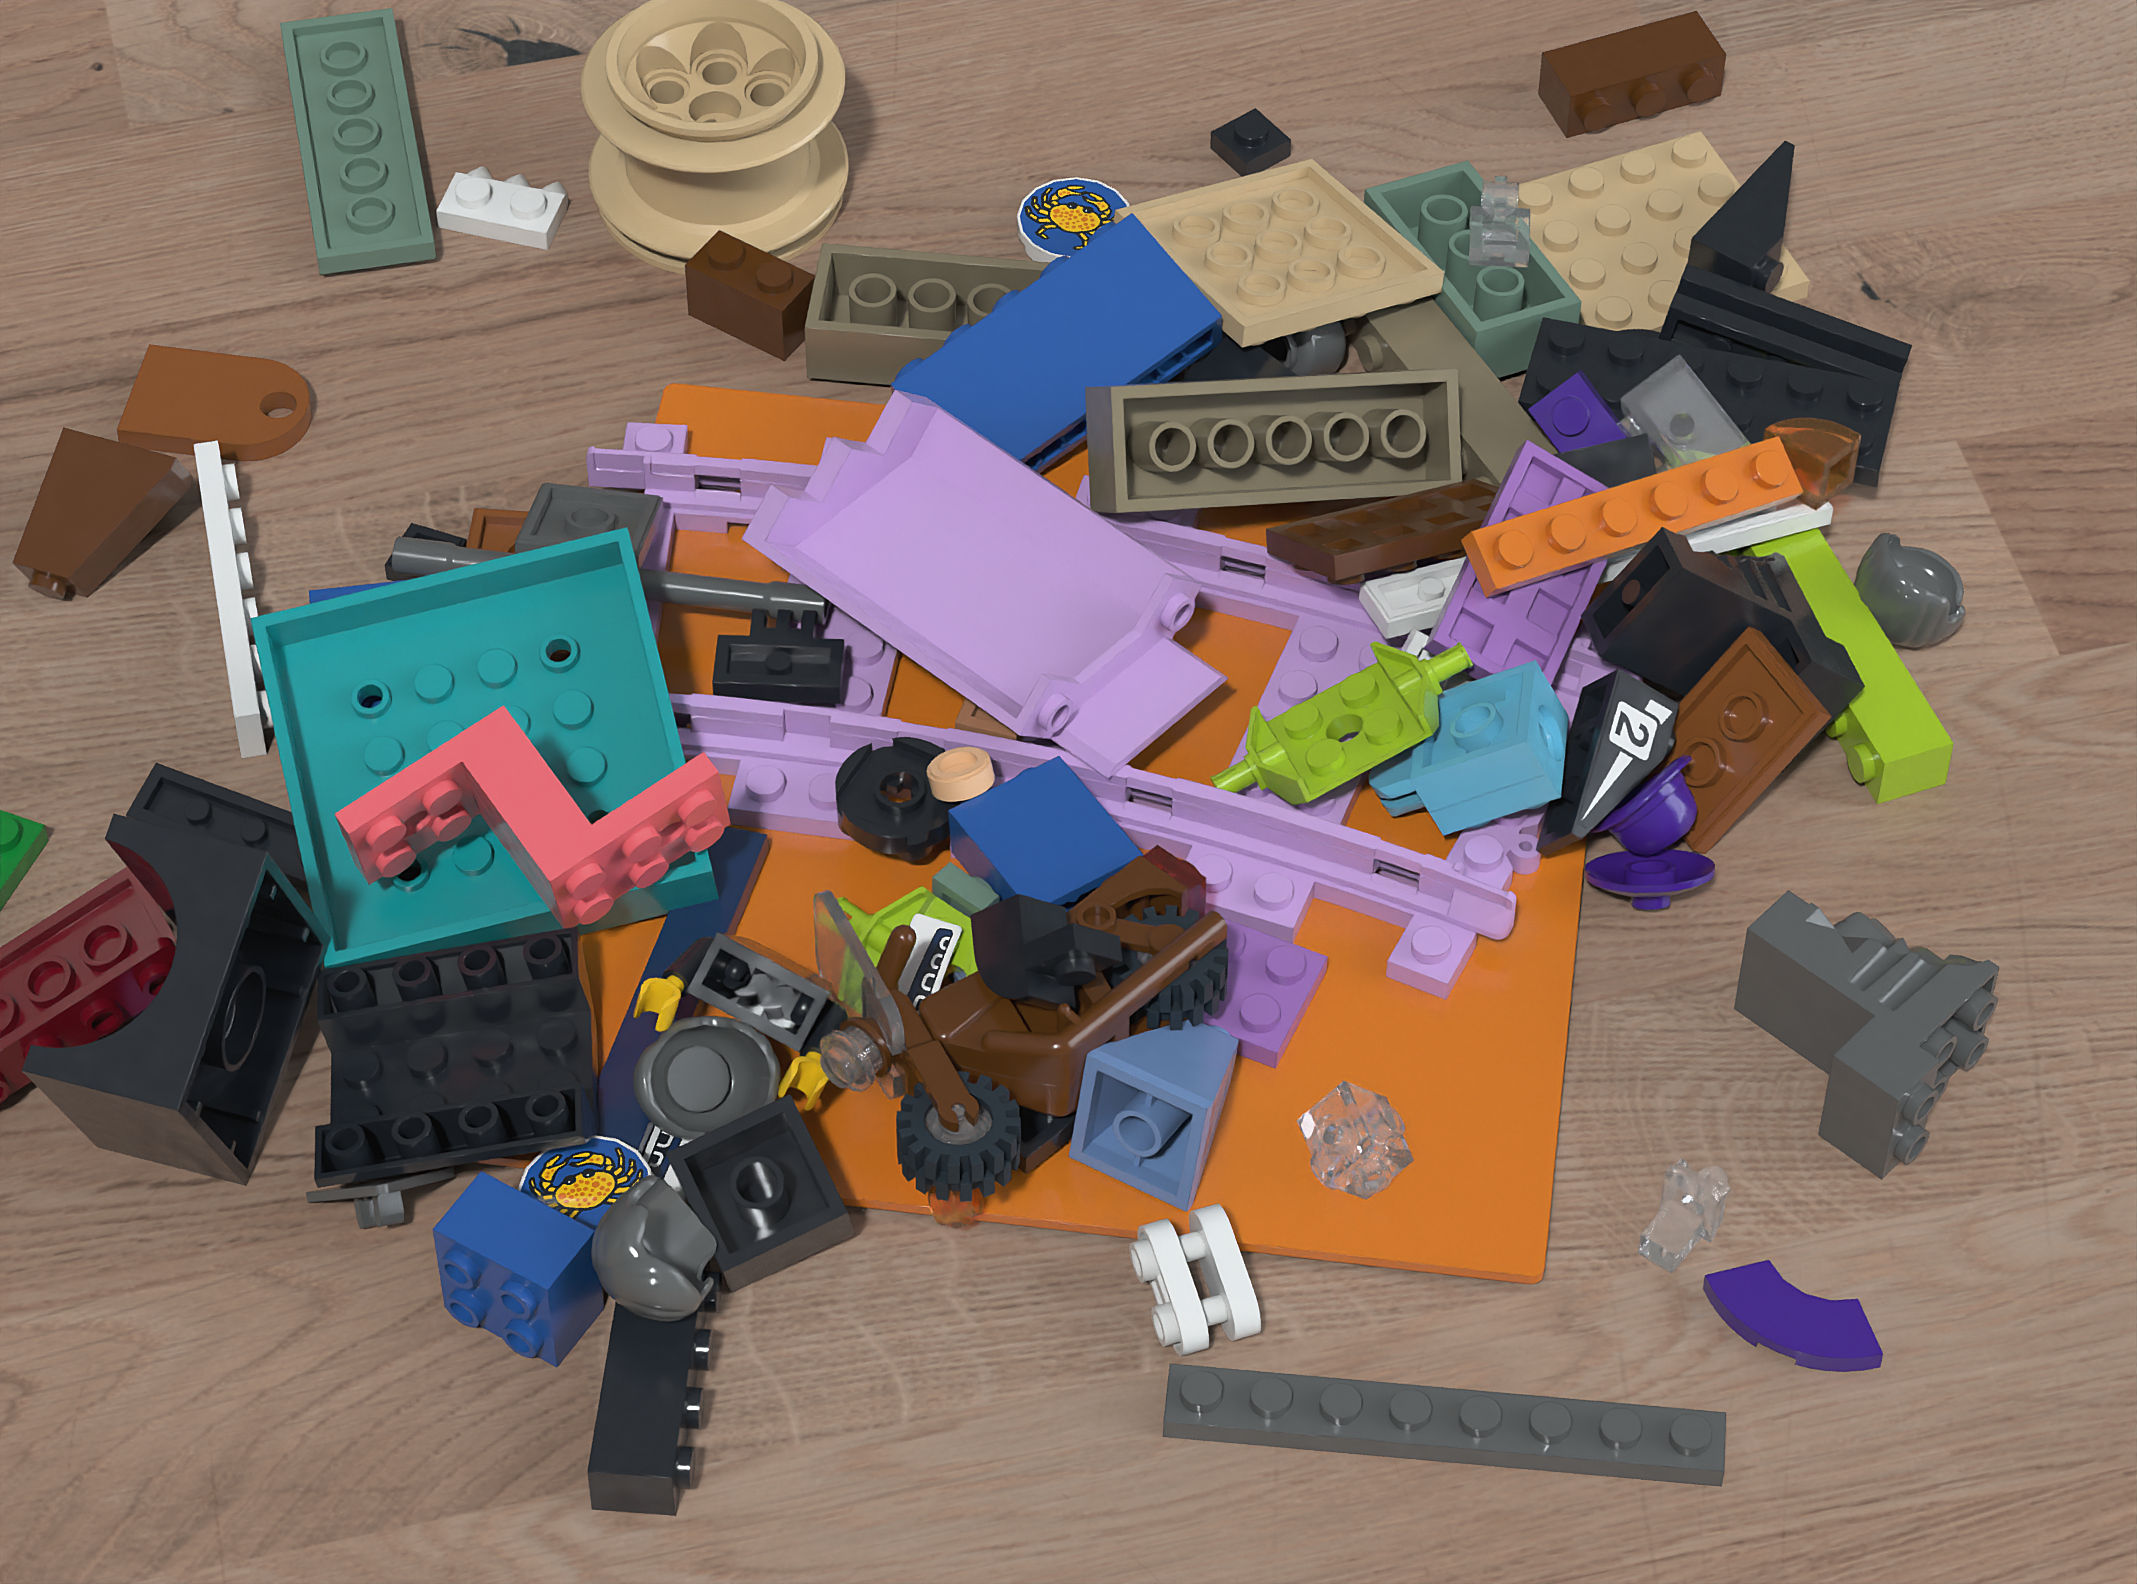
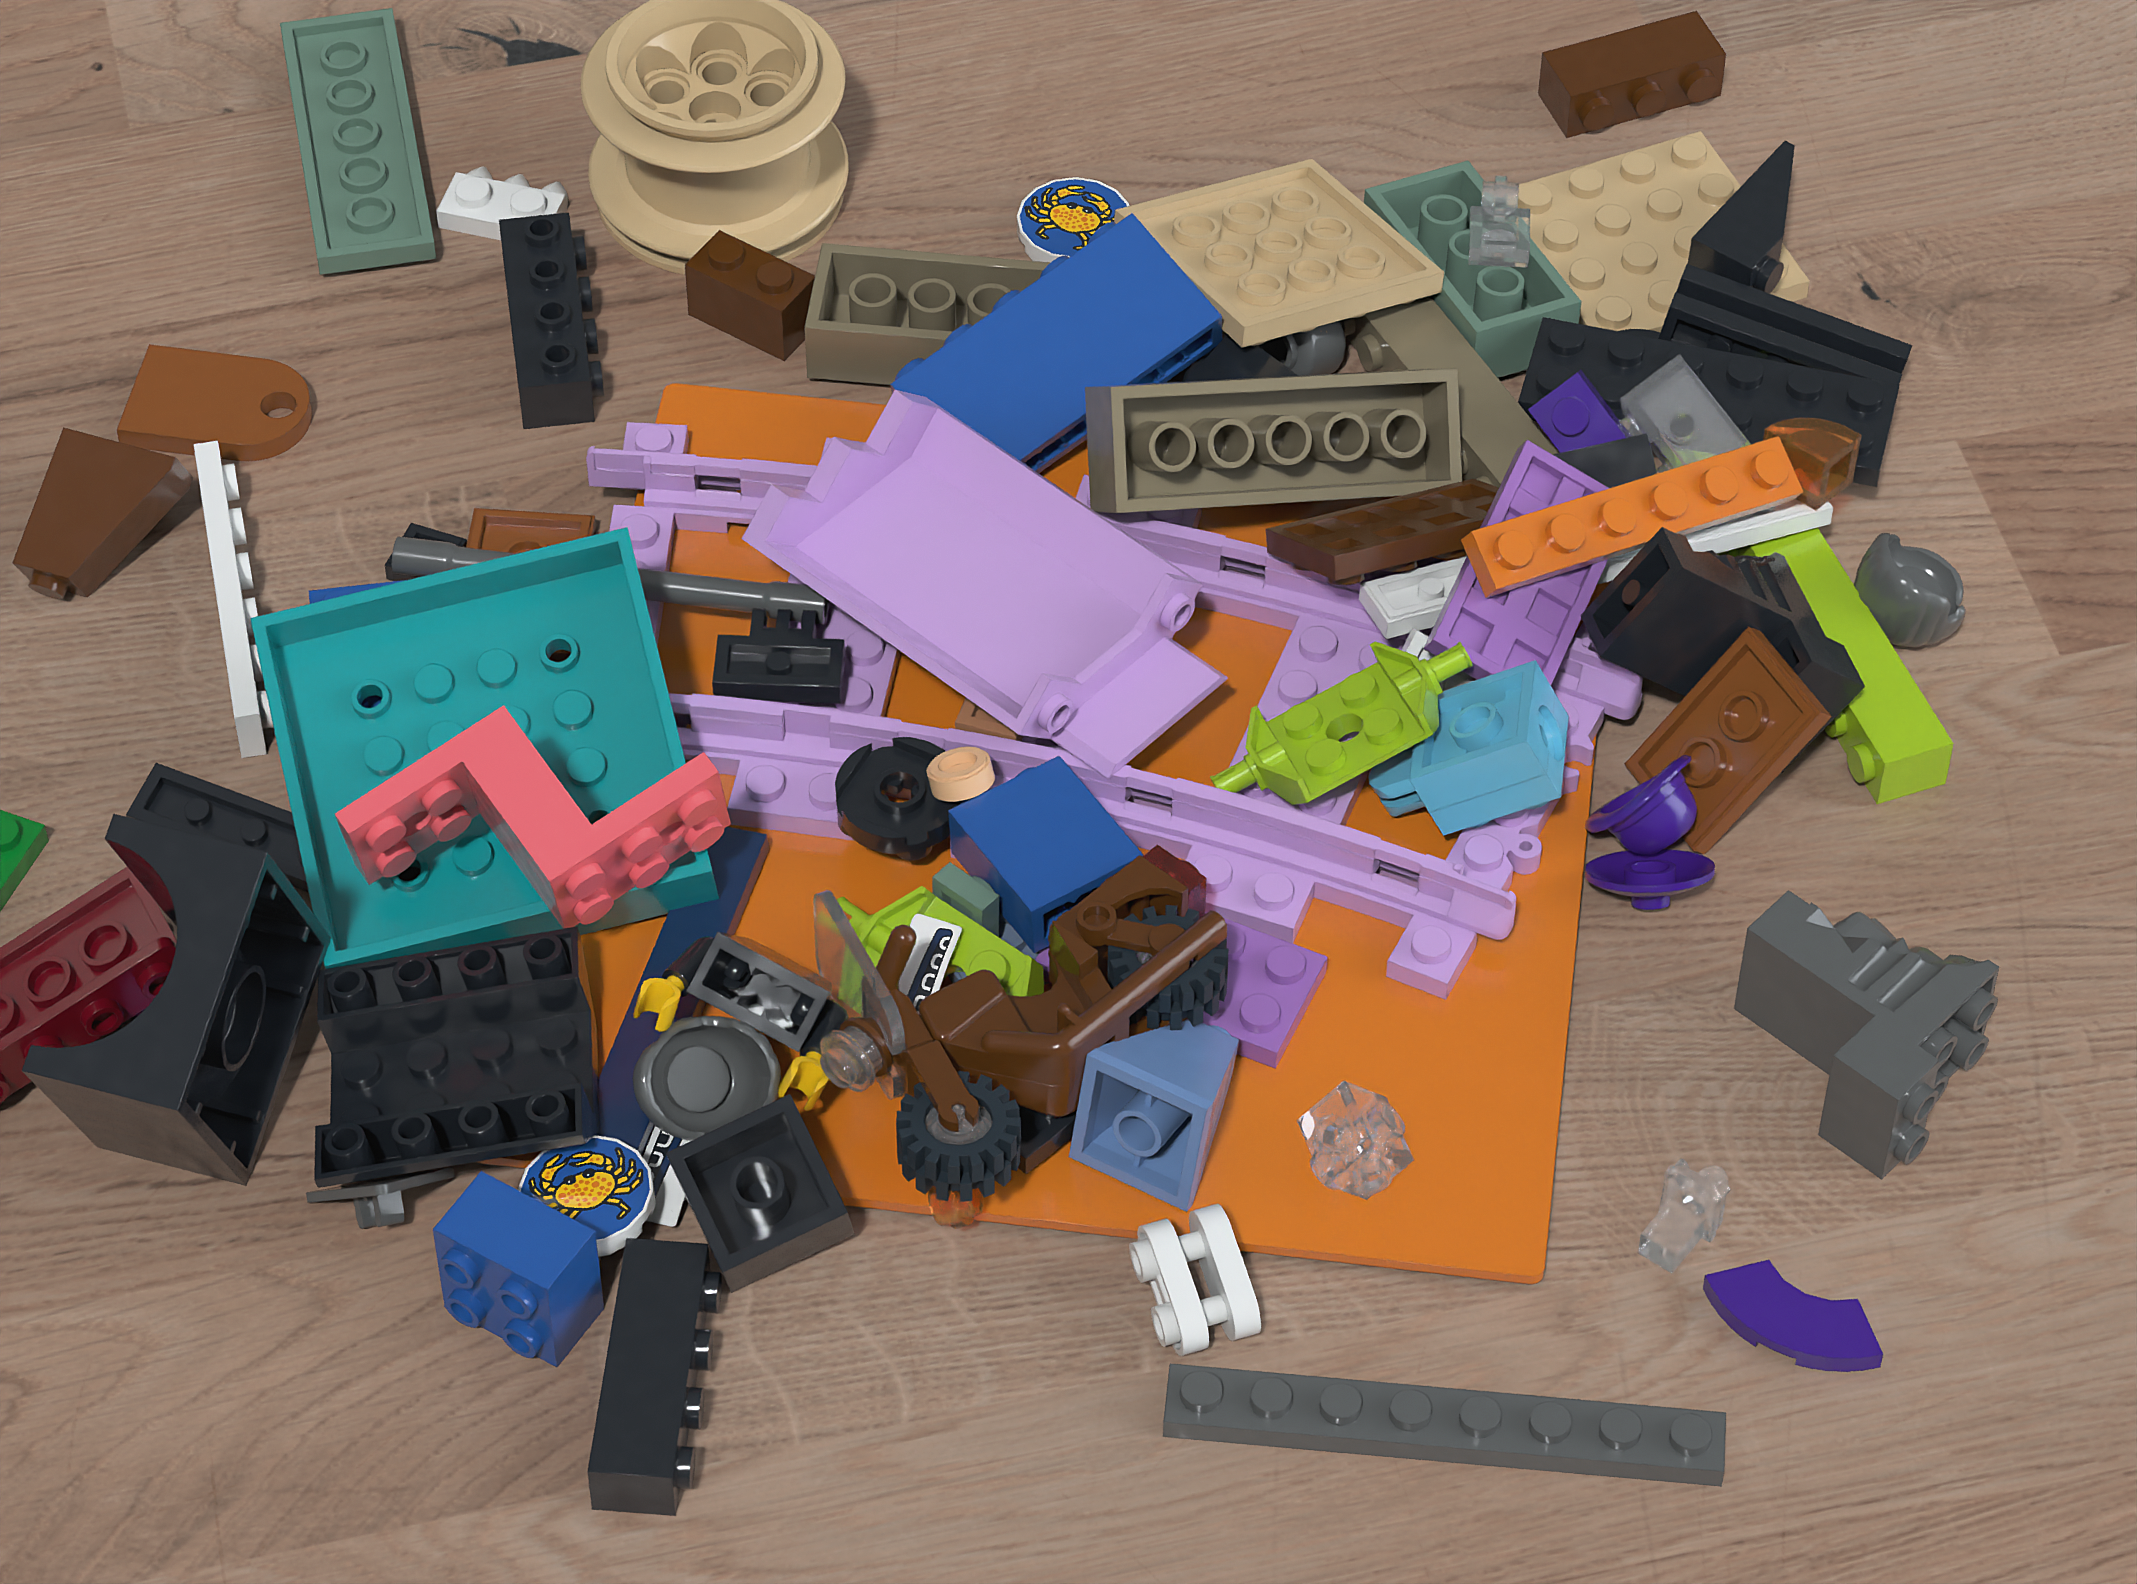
dark grey tile [515,483,663,572] -> none
dark grey piece [591,1175,717,1322] -> none
black brick [970,894,1123,1011] -> none
black plate [1210,108,1291,177] -> none
black slope [1536,669,1679,856] -> none
none -> black brick [499,212,604,429]

